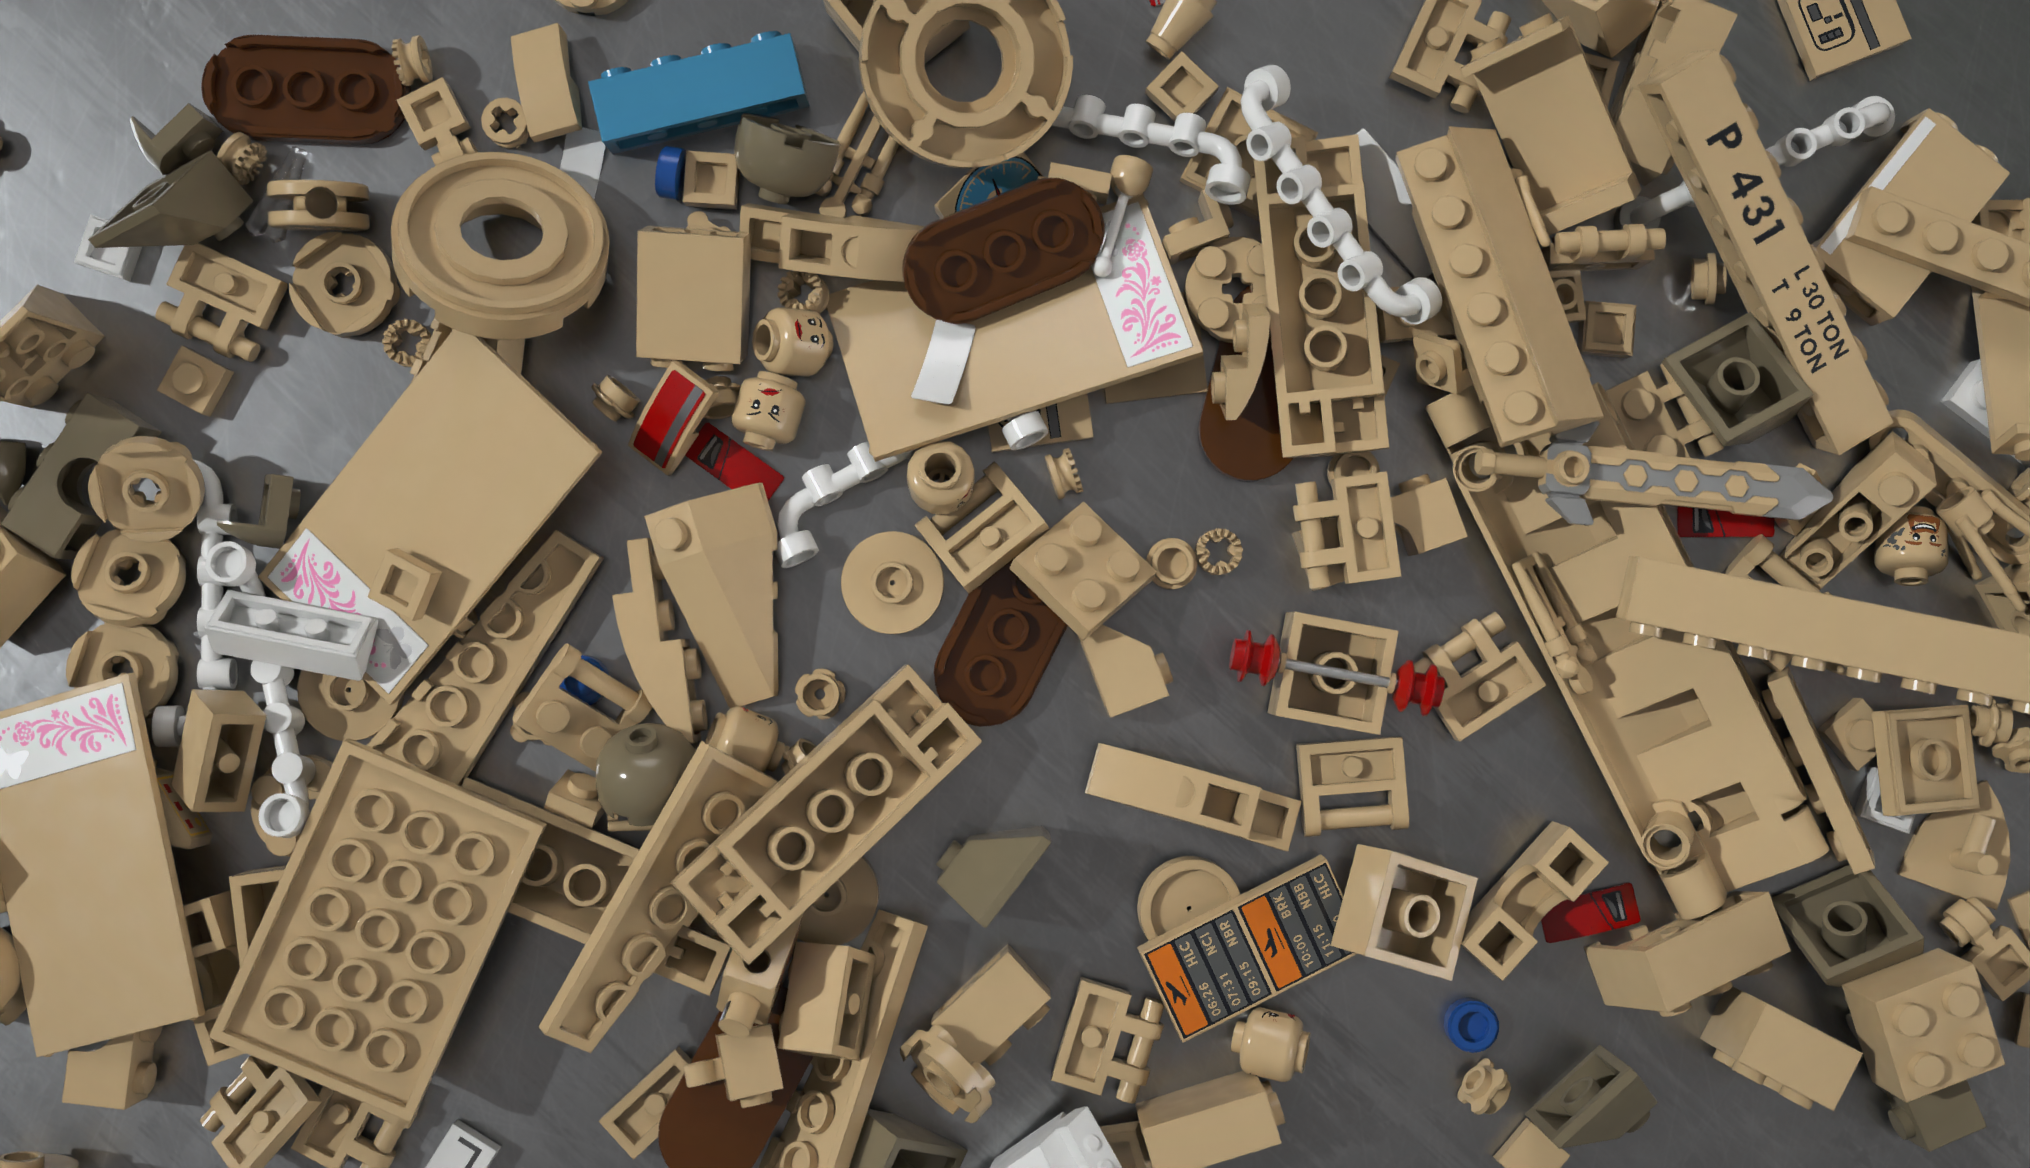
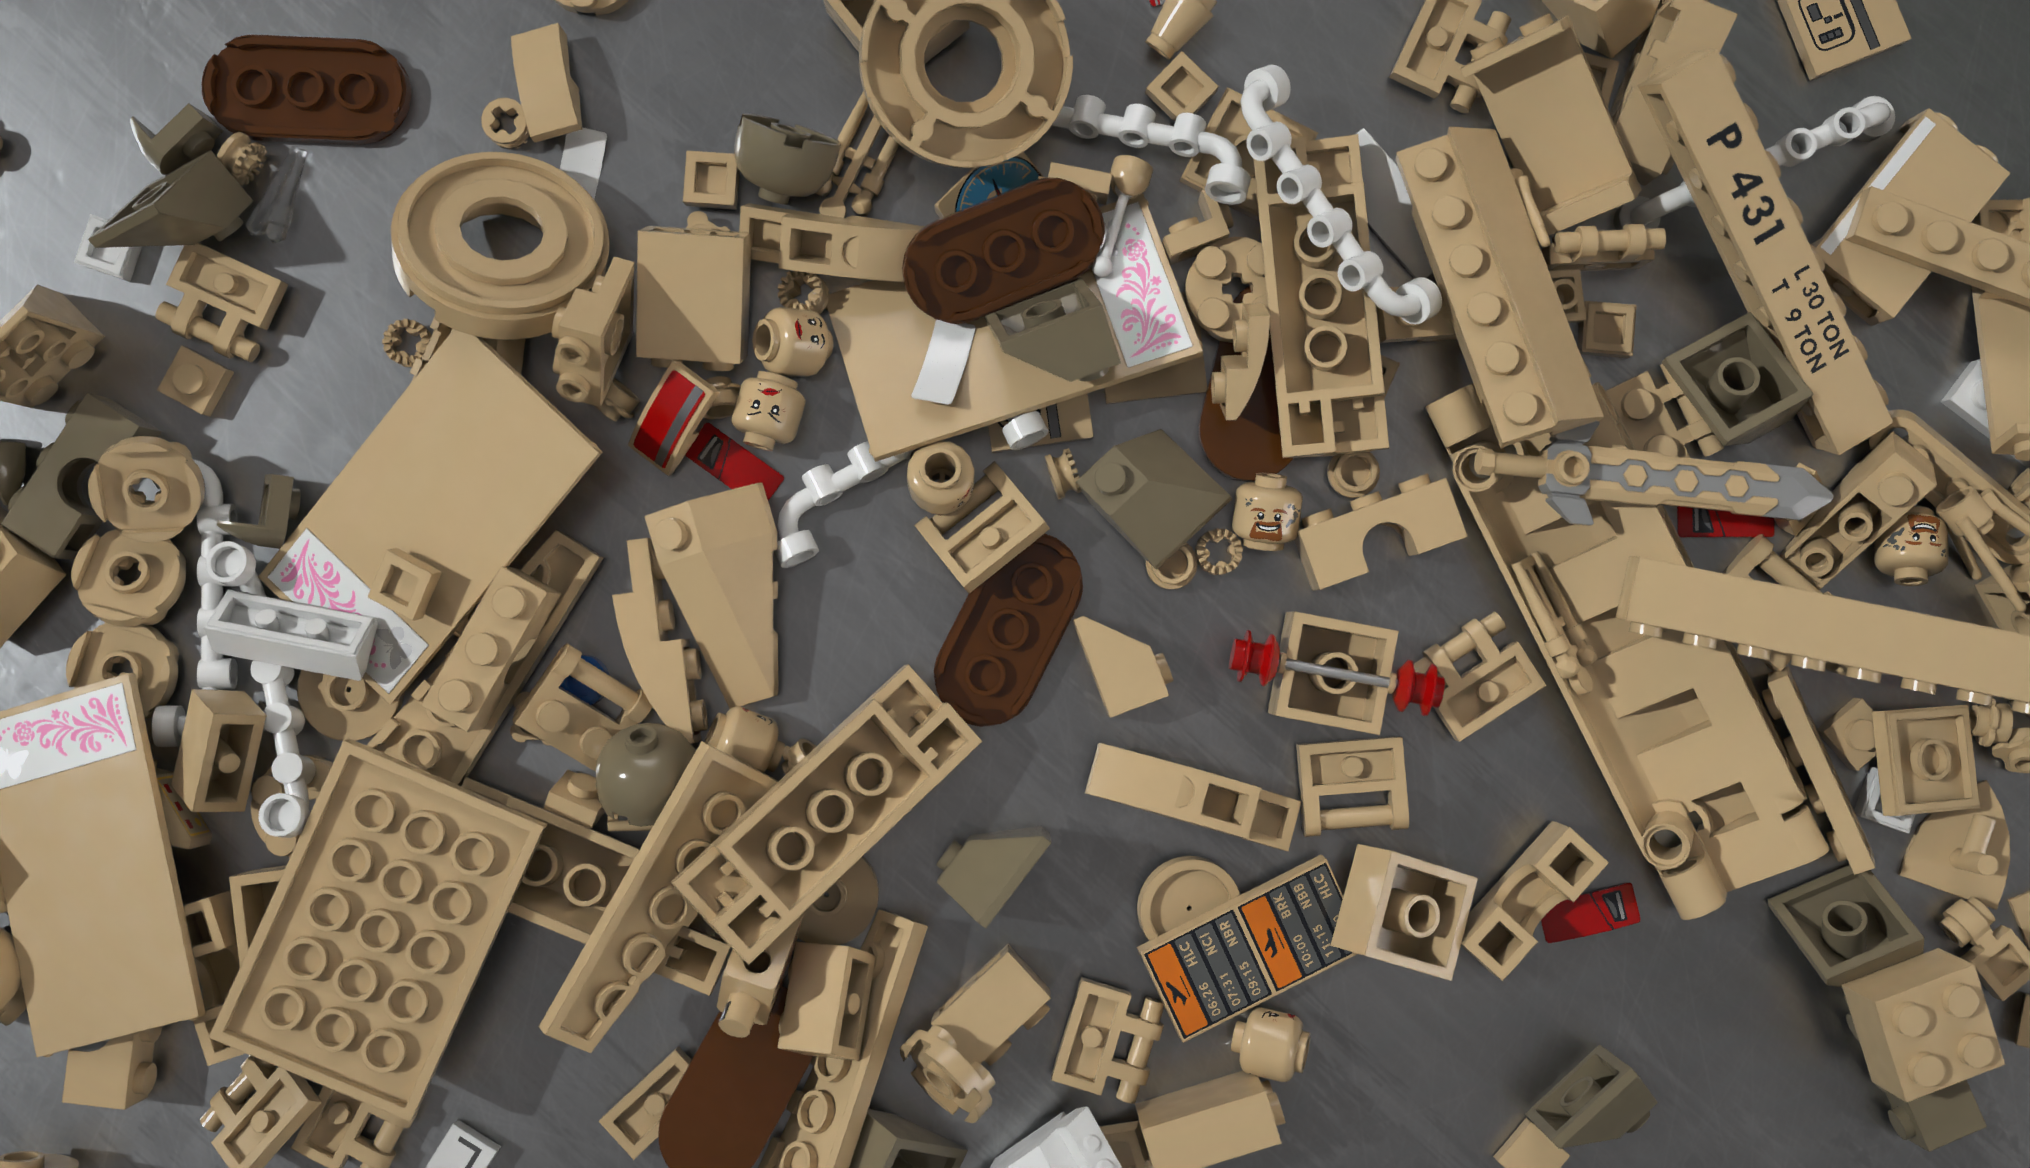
tan head [267,180,370,232] -> none
tan plate [289,232,400,338] -> none
tan bush [392,35,433,86] -> none
tan plate [397,77,479,166] -> none
dark azure brick [588,31,810,154] -> none
blue tile [655,146,686,200] -> none
tan brick [683,1023,783,1108] -> none
tan plate [795,669,846,720] -> none
tan piece [841,531,944,634] -> none
tan plate [1009,501,1157,641] -> none
tan plate [1293,471,1402,589] -> none
tan bracket [1413,333,1473,394] -> none
blue tile [1444,997,1499,1053] -> none
tan plate [1457,1058,1511,1115] -> none
tan wedge [1583,891,1791,1017] -> none
tan plate [1690,253,1727,305] -> none
tan brick [1700,987,1863,1111] -> none
none -> tan arch [420,566,561,732]
none -> tan plate [552,257,635,407]
none -> dark tan slope [985,277,1121,382]
none -> dark tan slope [1076,429,1232,570]
none -> tan head [1232,473,1303,551]

